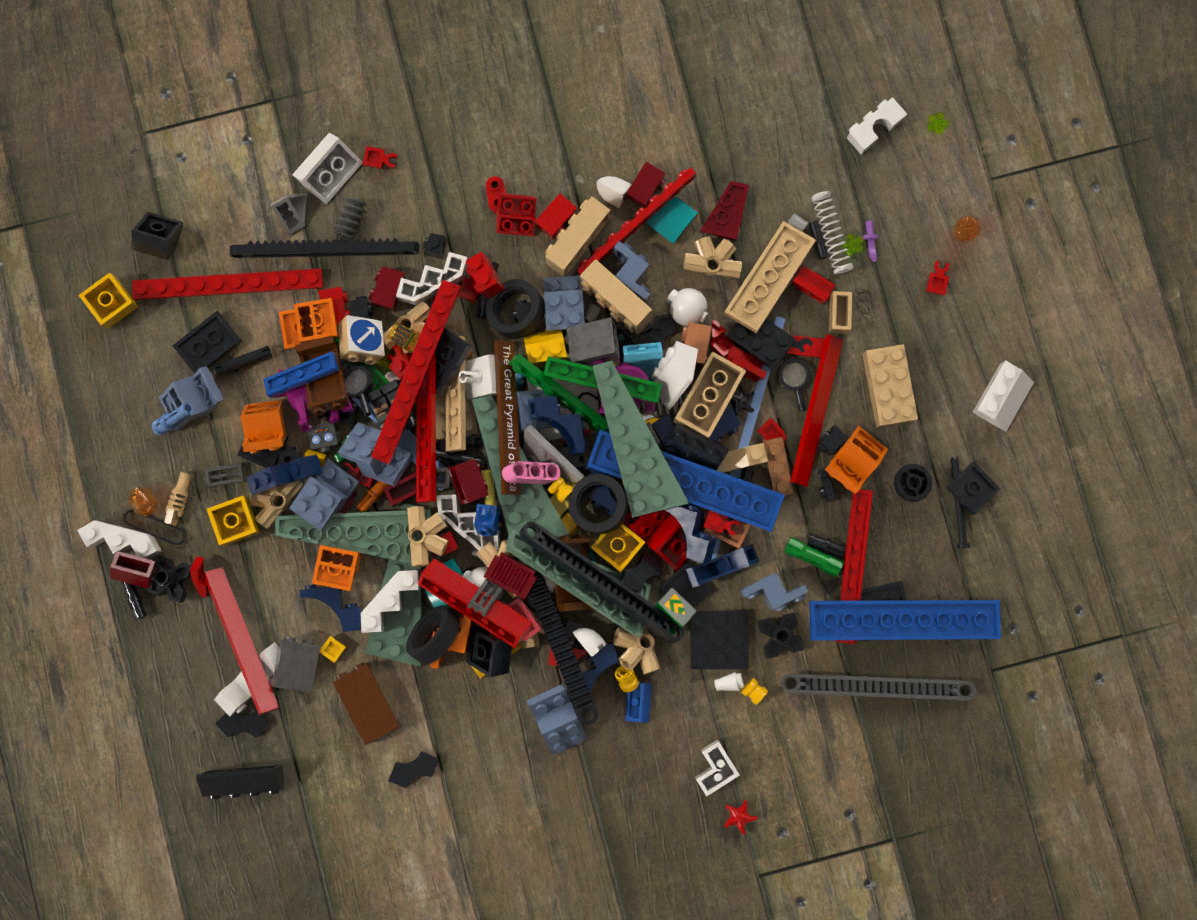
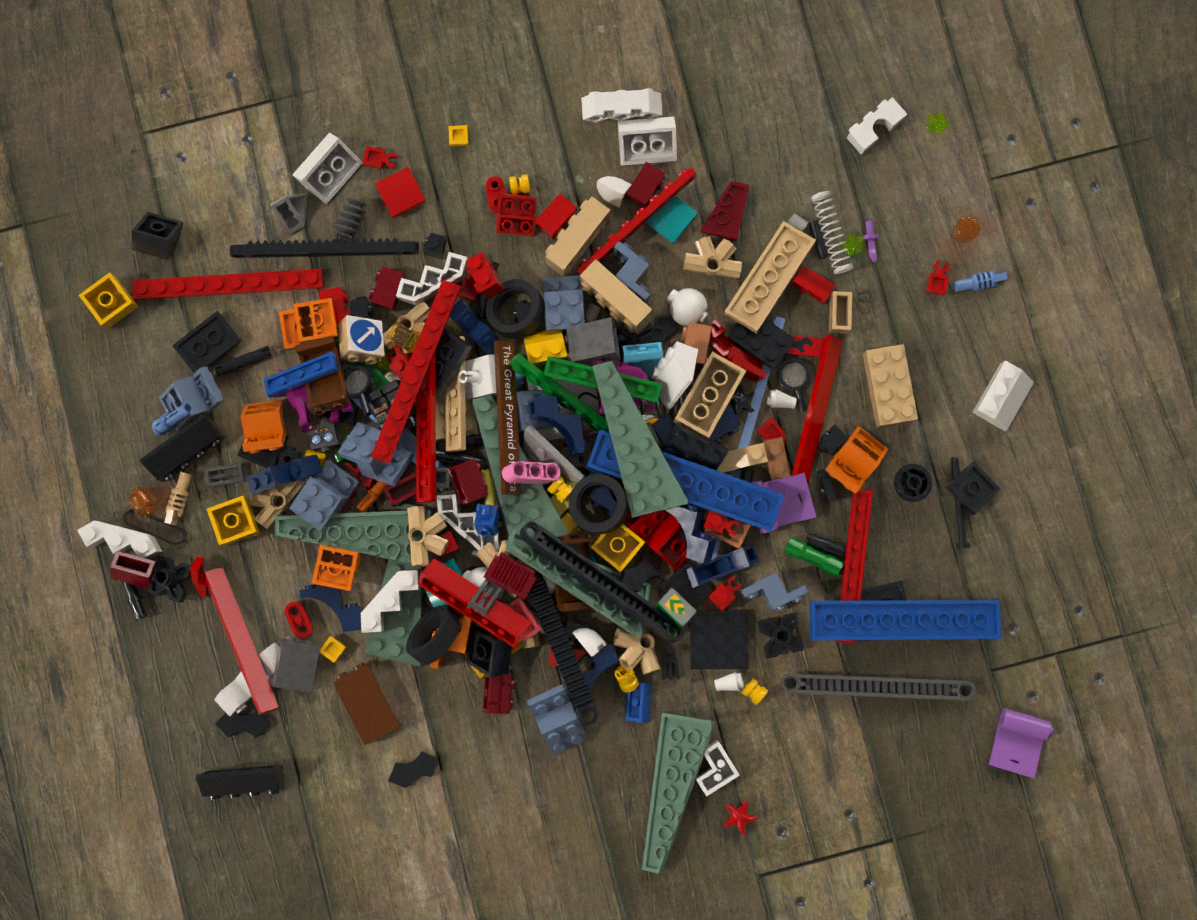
none -> black slope [139,414,225,482]
none -> red plate [284,602,313,639]
none -> red slope [375,167,426,219]
none -> yellow plate [448,125,469,147]
none -> dark blue arch [449,300,500,355]
none -> dark red brick [483,674,515,714]
none -> yellow wheel [509,174,531,194]
none -> white brick [582,88,663,123]
none -> white slope [618,117,677,165]
none -> sand green wing [642,713,715,874]
none -> black piece [662,646,680,680]
none -> red brick [707,575,743,611]
none -> medium lavender door [753,473,817,533]
none -> white cone [767,389,797,409]
none -> medium blue hinge [953,270,1008,292]
none -> medium lavender door [988,708,1053,779]

